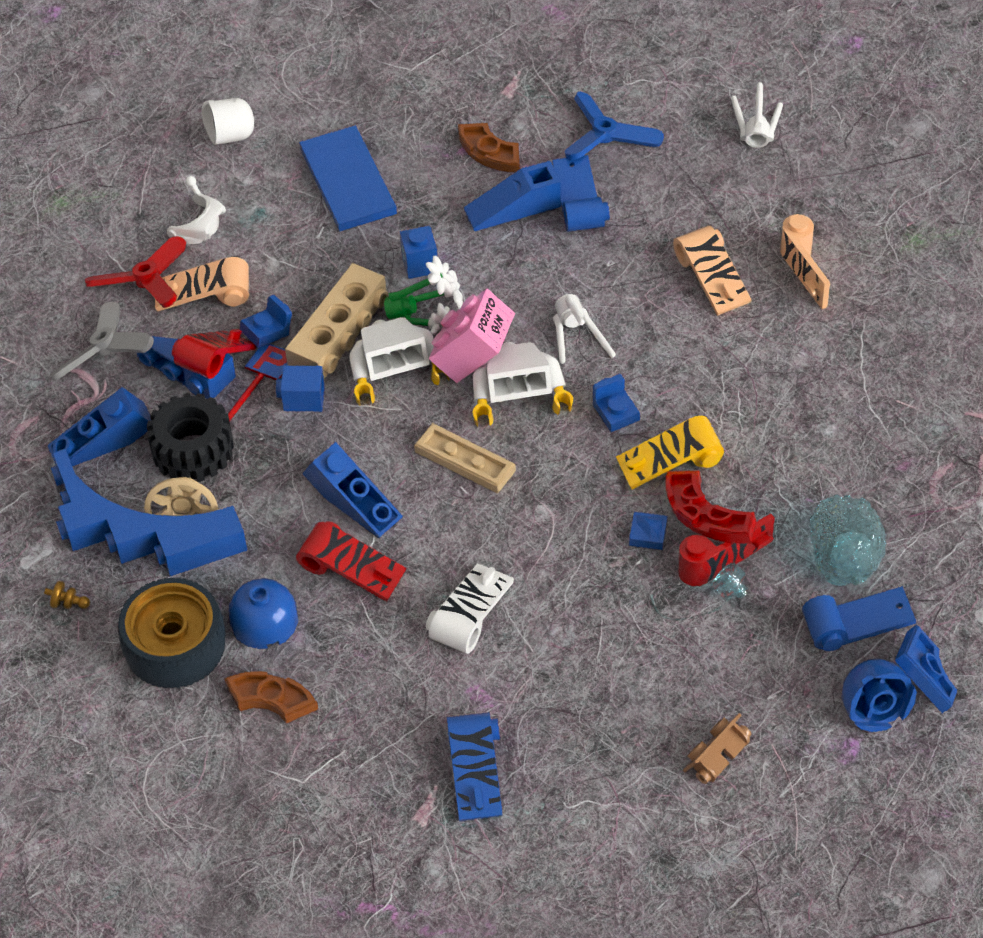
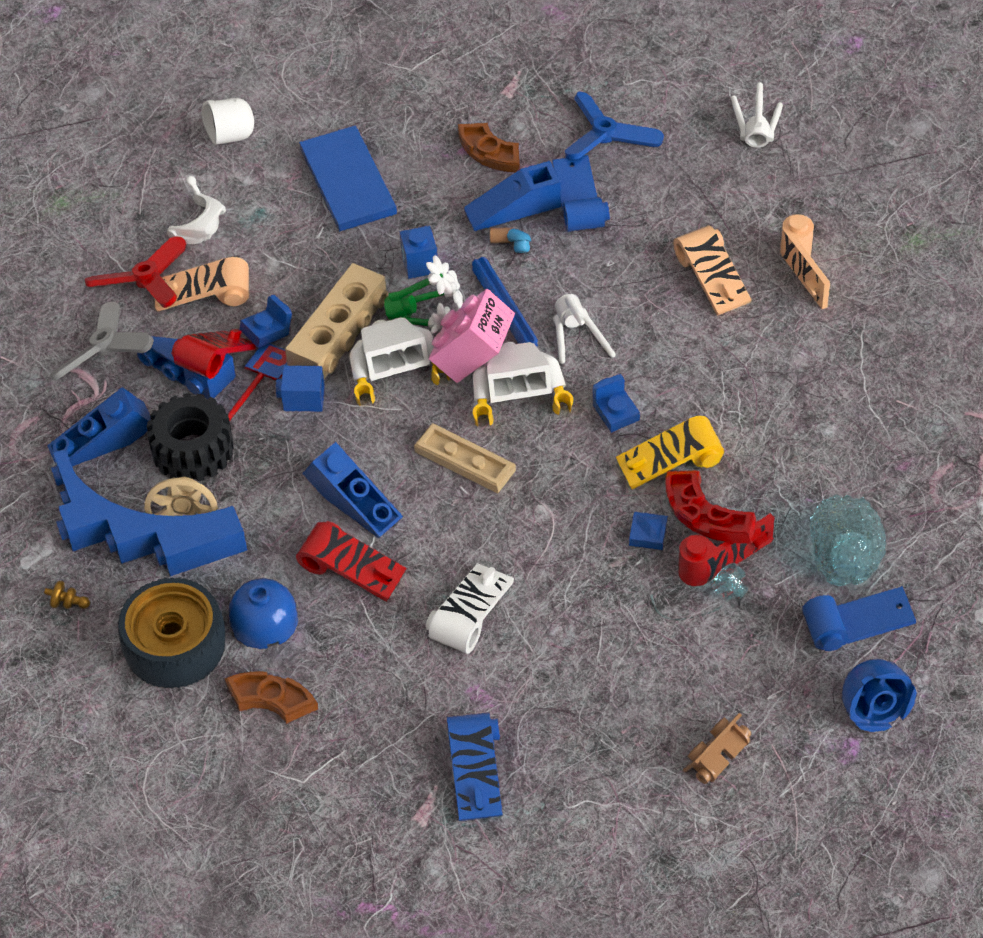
blue tile [895,625,957,713] -> none
none -> blue axle [472,257,538,347]
none -> arm [490,227,532,253]

